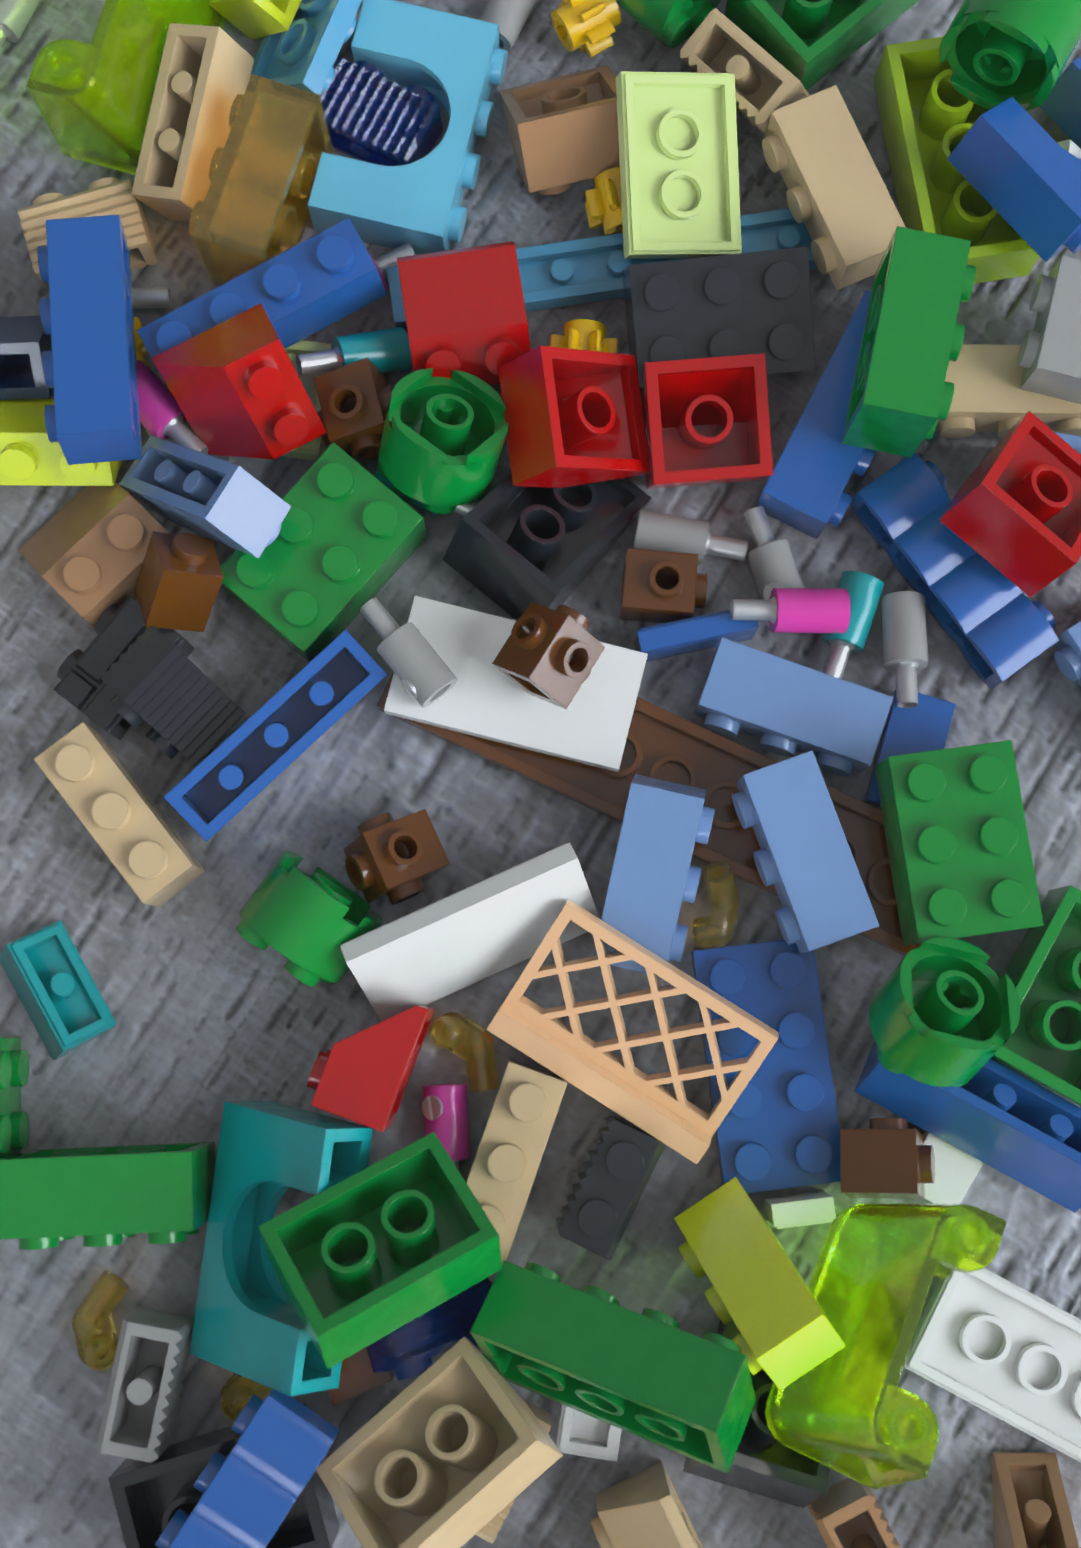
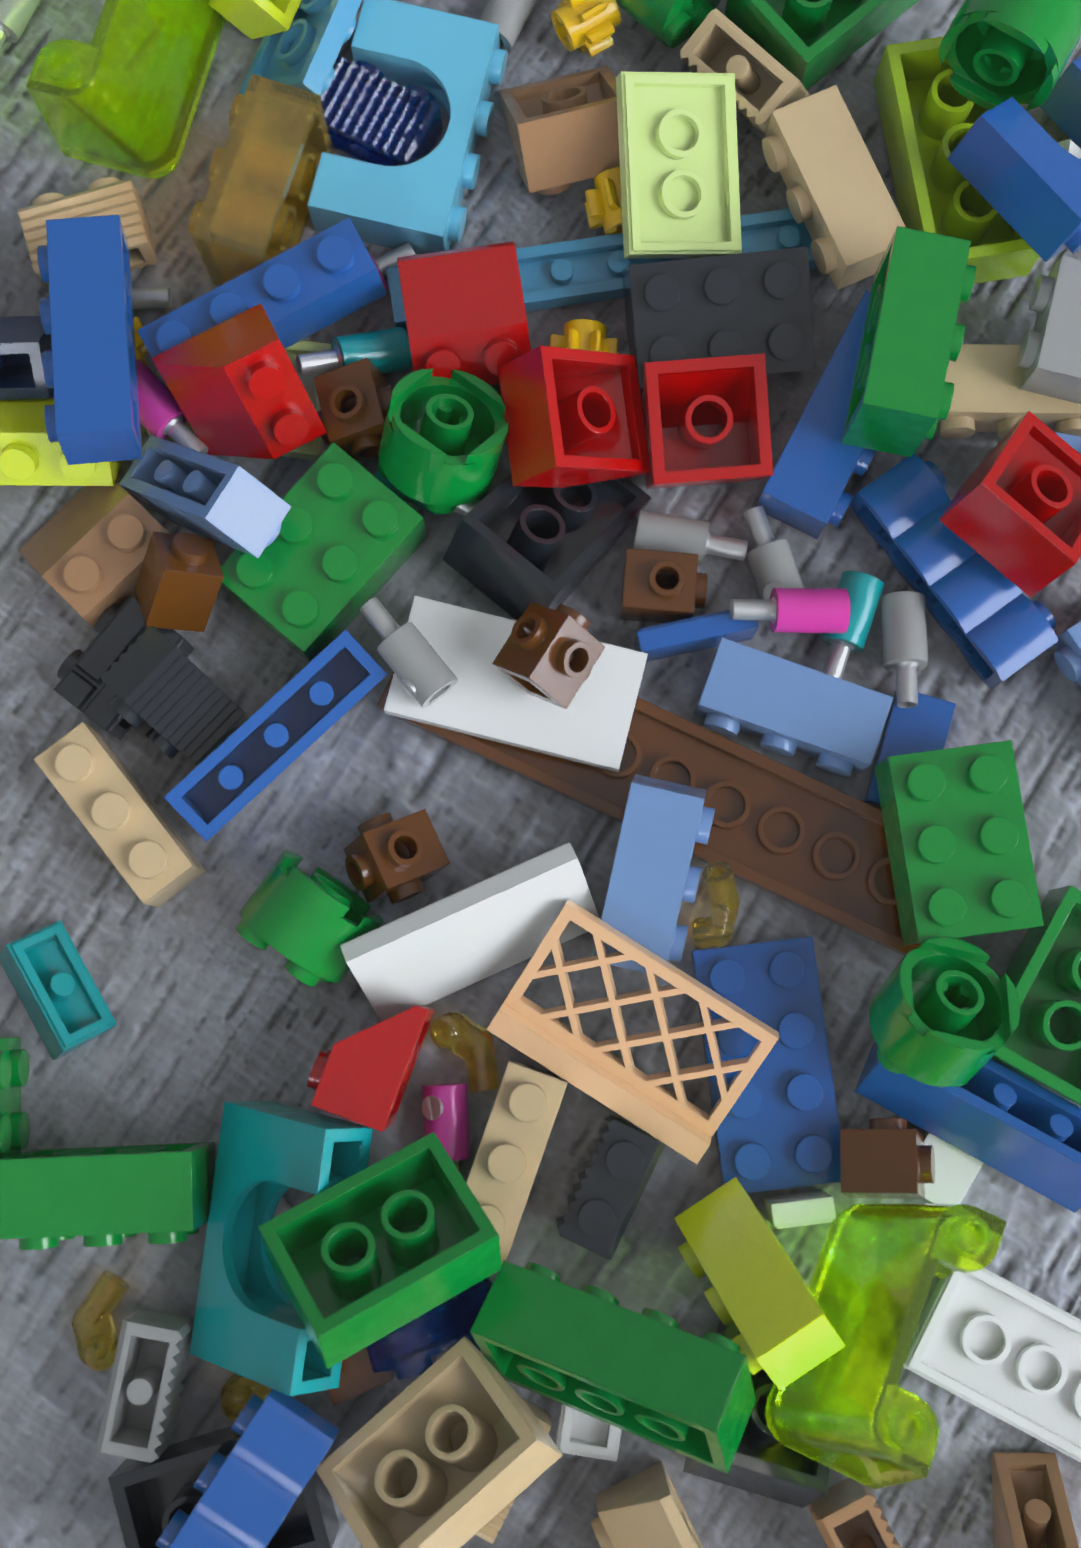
tan brick [131,23,254,226] -> none
medium blue brick [732,750,879,953] -> none

